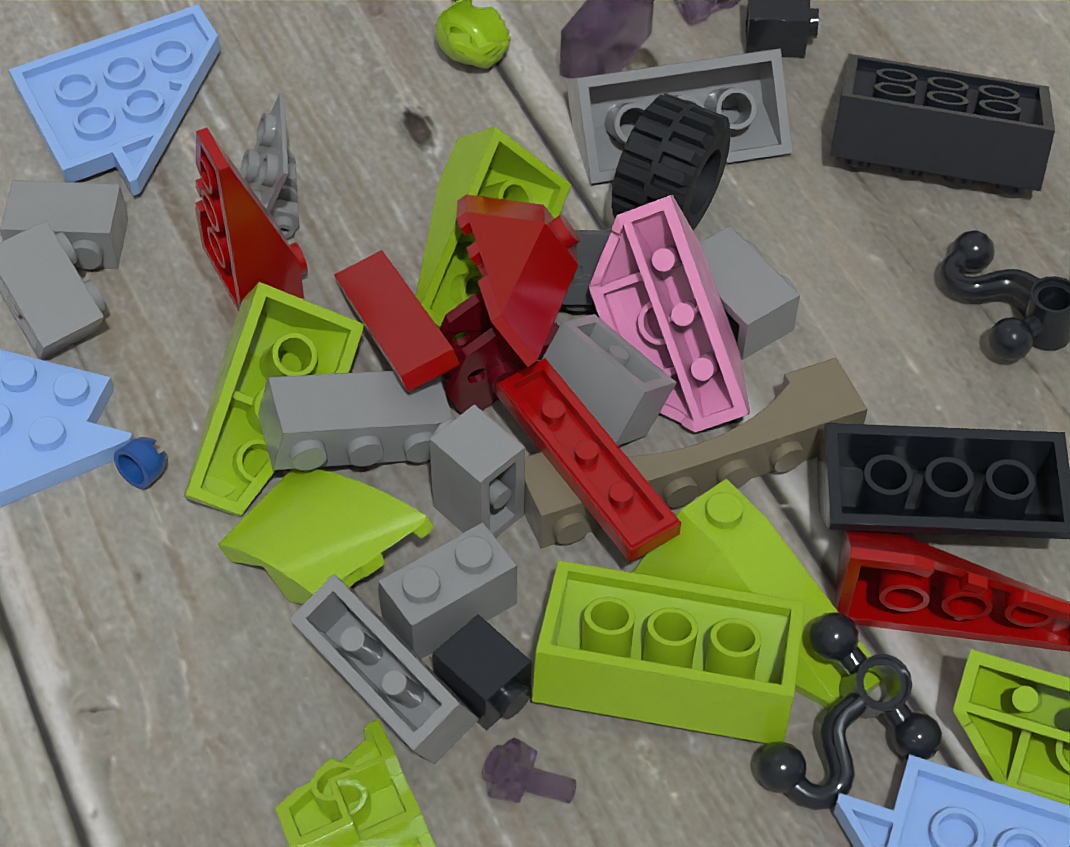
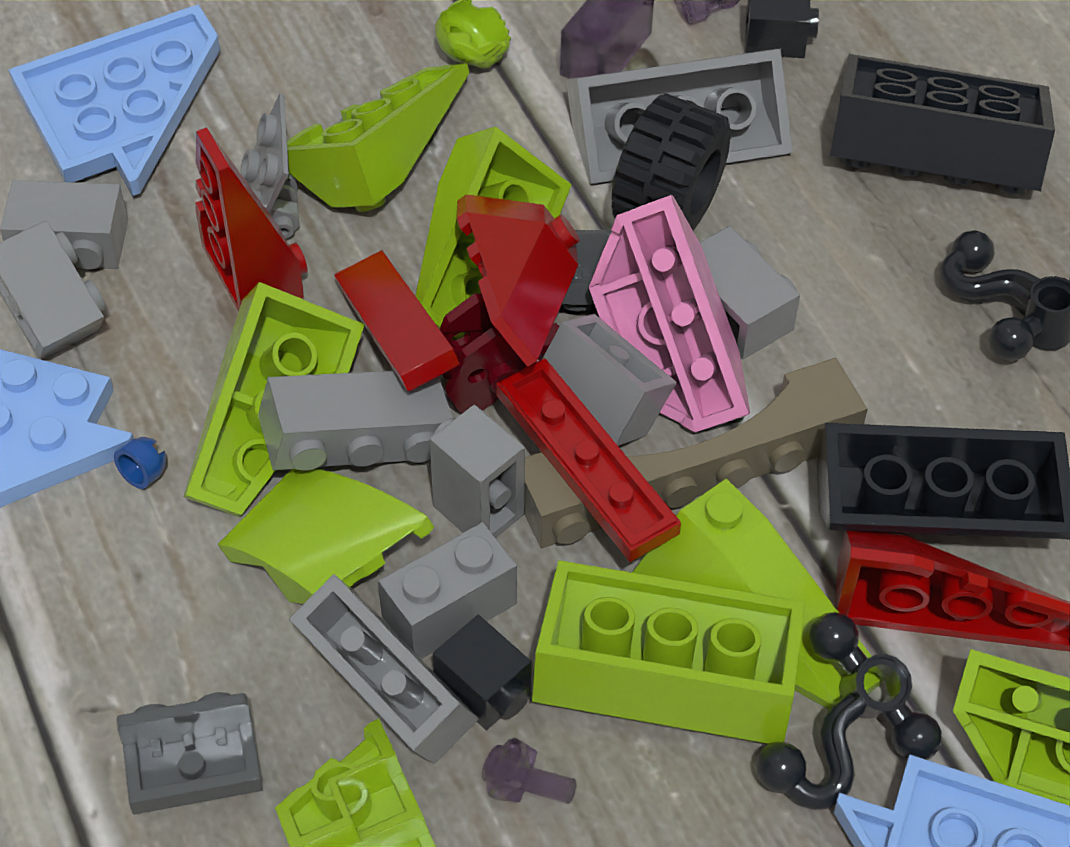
none -> dark grey bracket [116,692,263,815]
none -> lime wedge [287,63,470,212]

